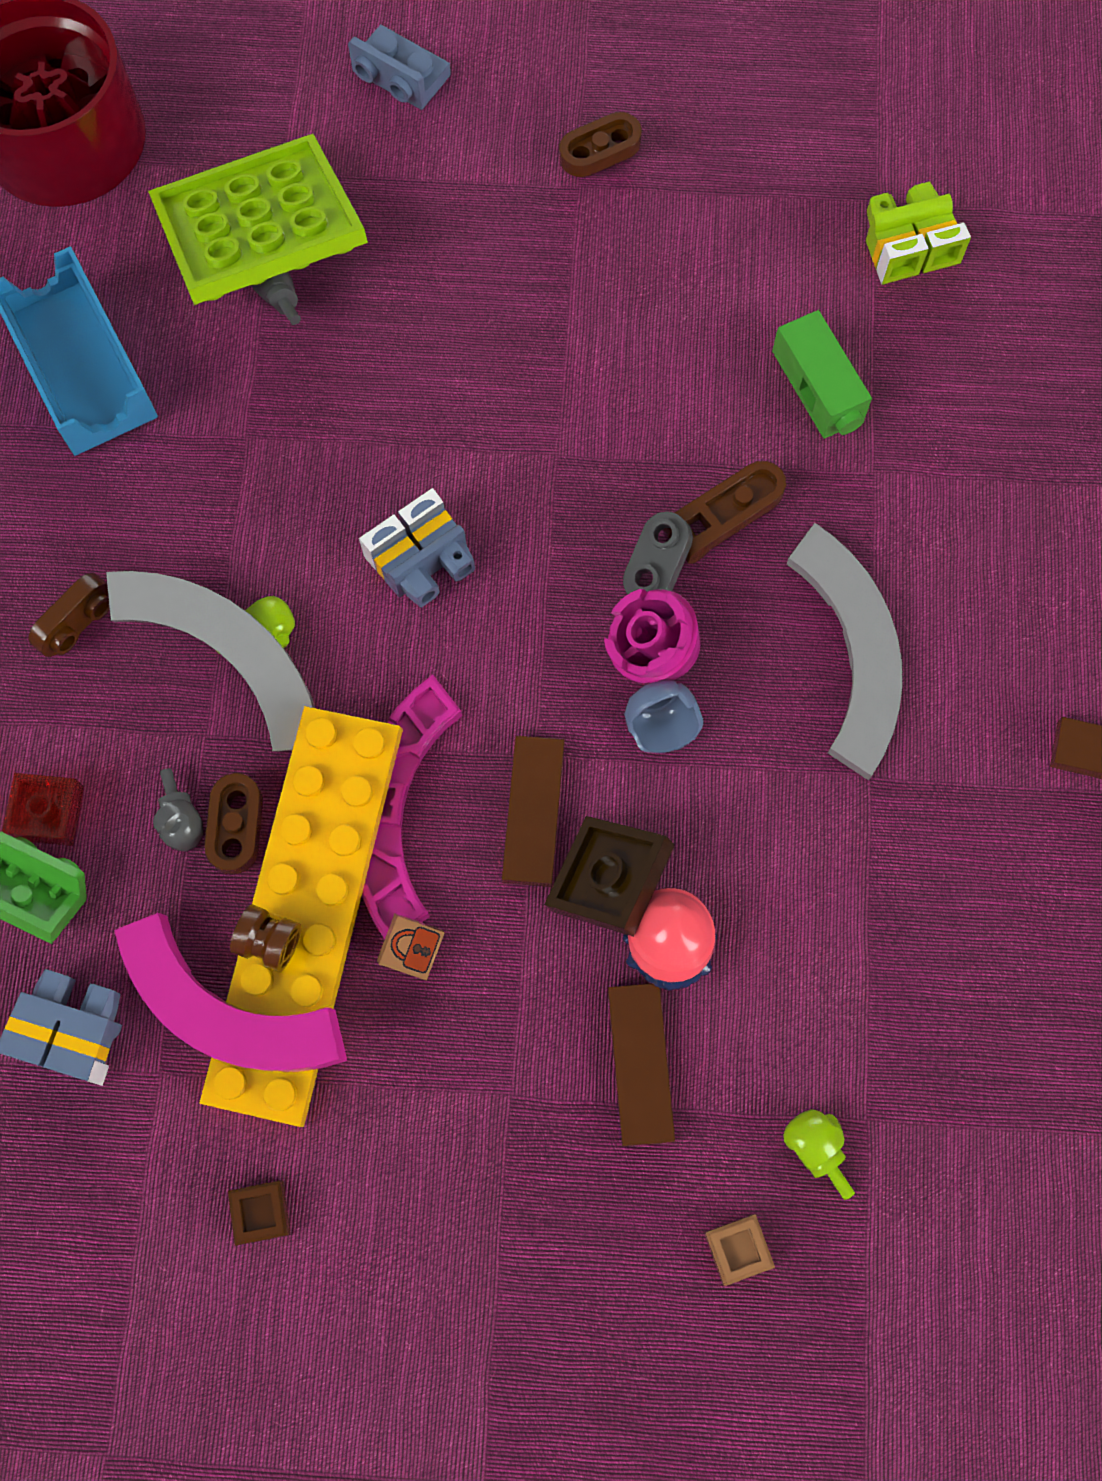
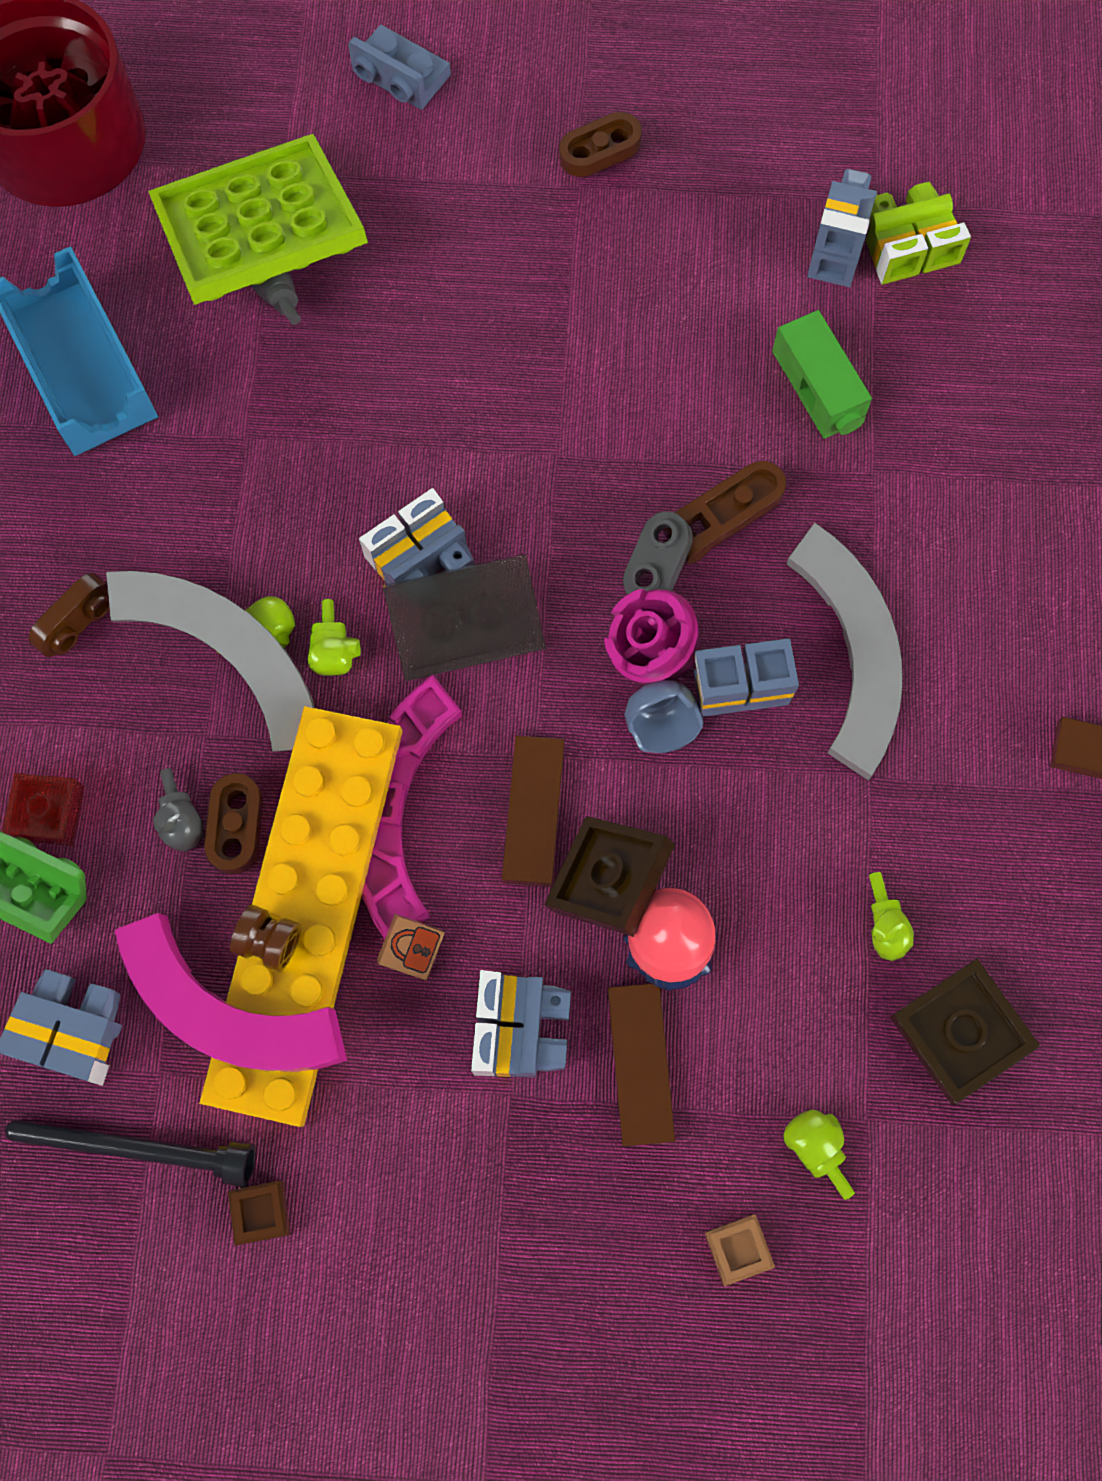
none -> black piece [5,1120,256,1187]
none -> lime piece [308,599,361,676]
none -> clear smoke tile [383,553,546,681]
none -> sand blue hips [471,970,571,1078]
none -> sand blue hips [693,638,799,717]
none -> sand blue hips [807,169,877,287]
none -> lime piece [869,872,914,961]
none -> dark brown plate [890,959,1040,1106]

